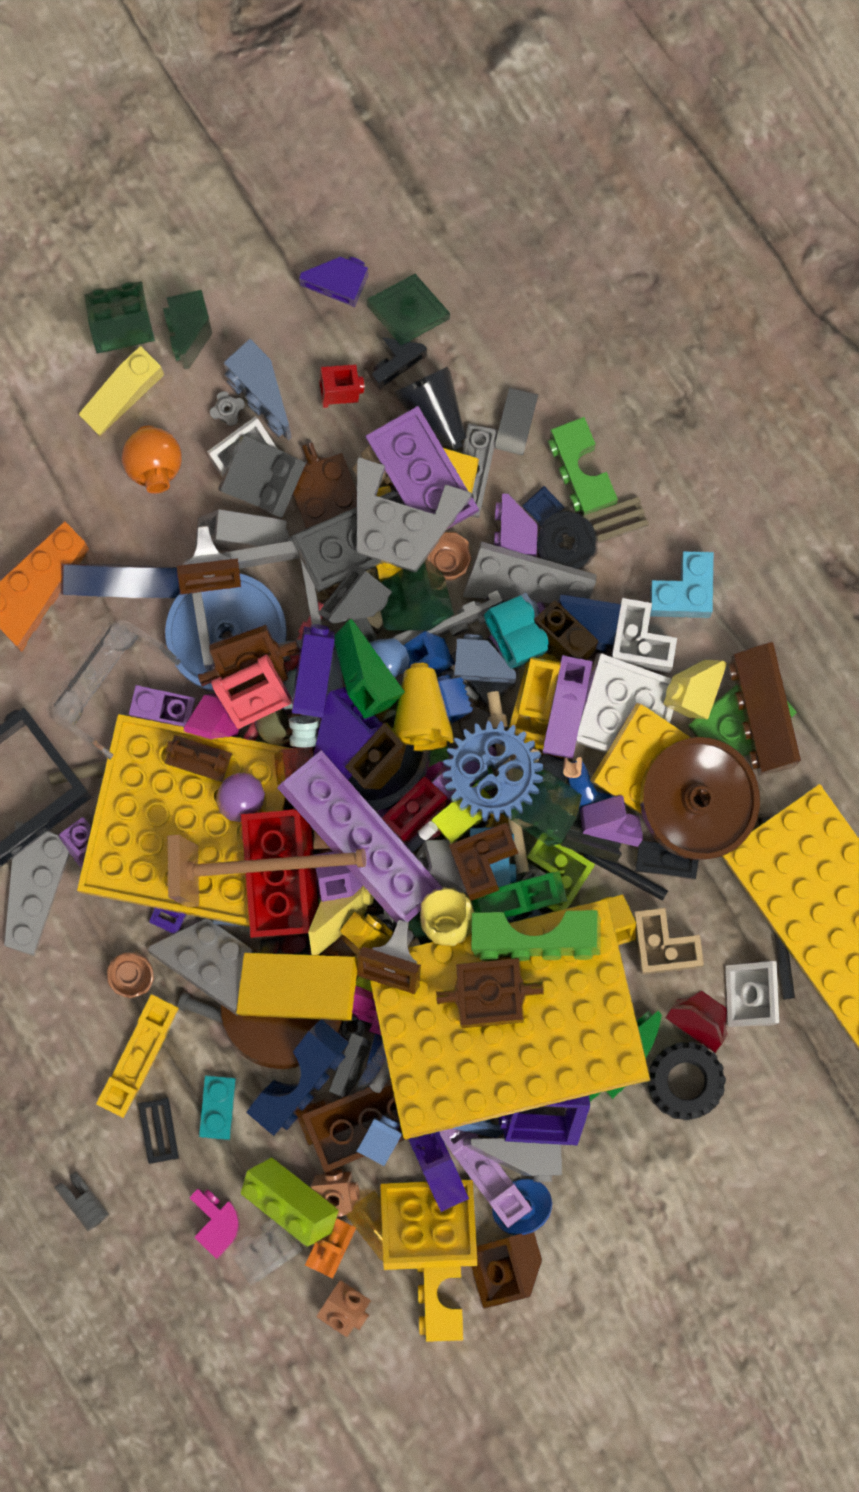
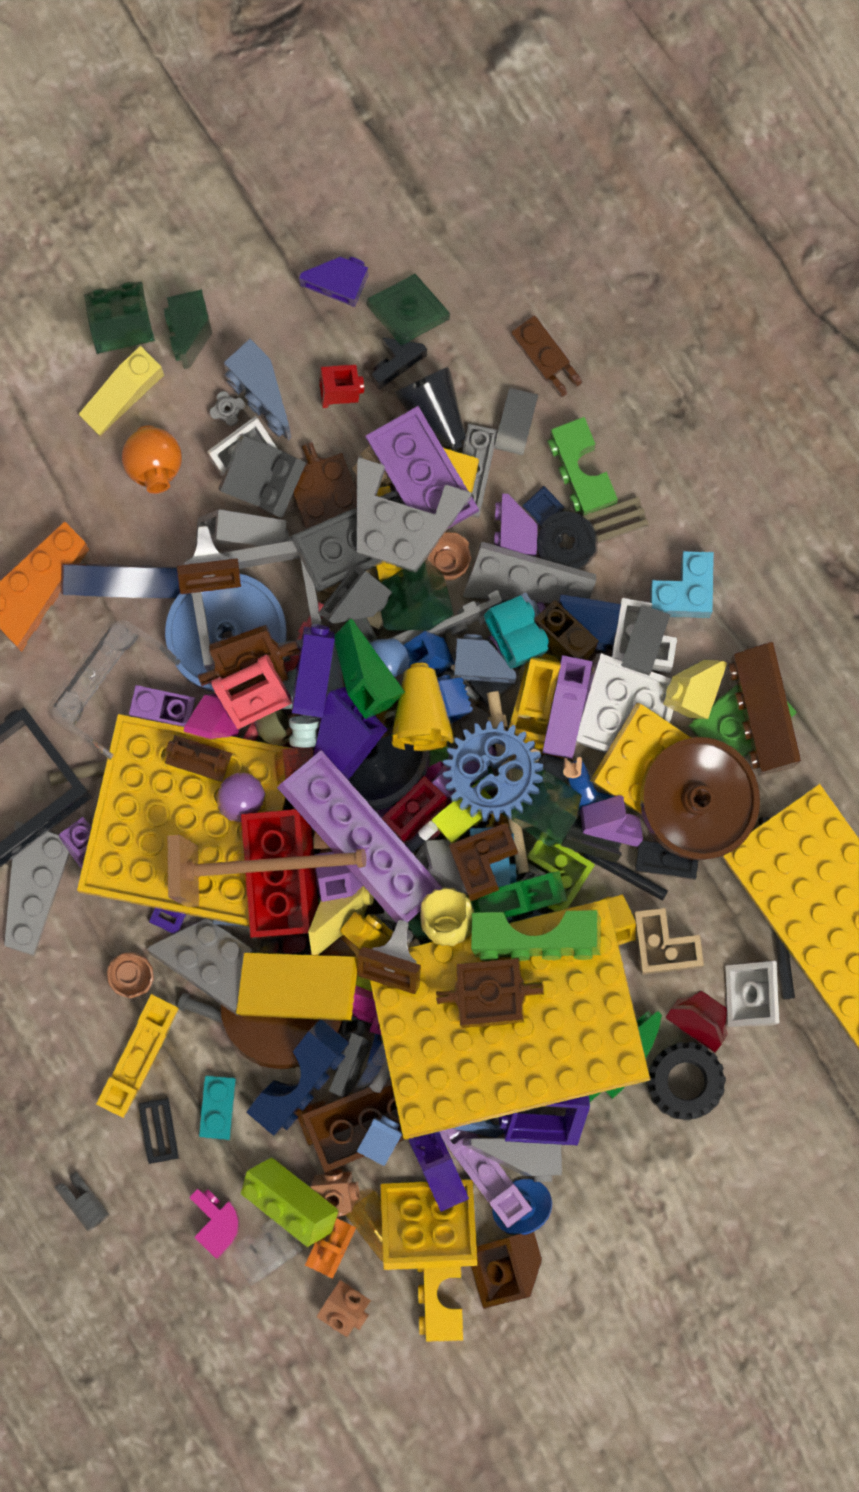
dark brown slope [345,723,407,789] -> none
none -> reddish brown hinge [511,315,582,398]
none -> dark grey slope [621,605,671,676]

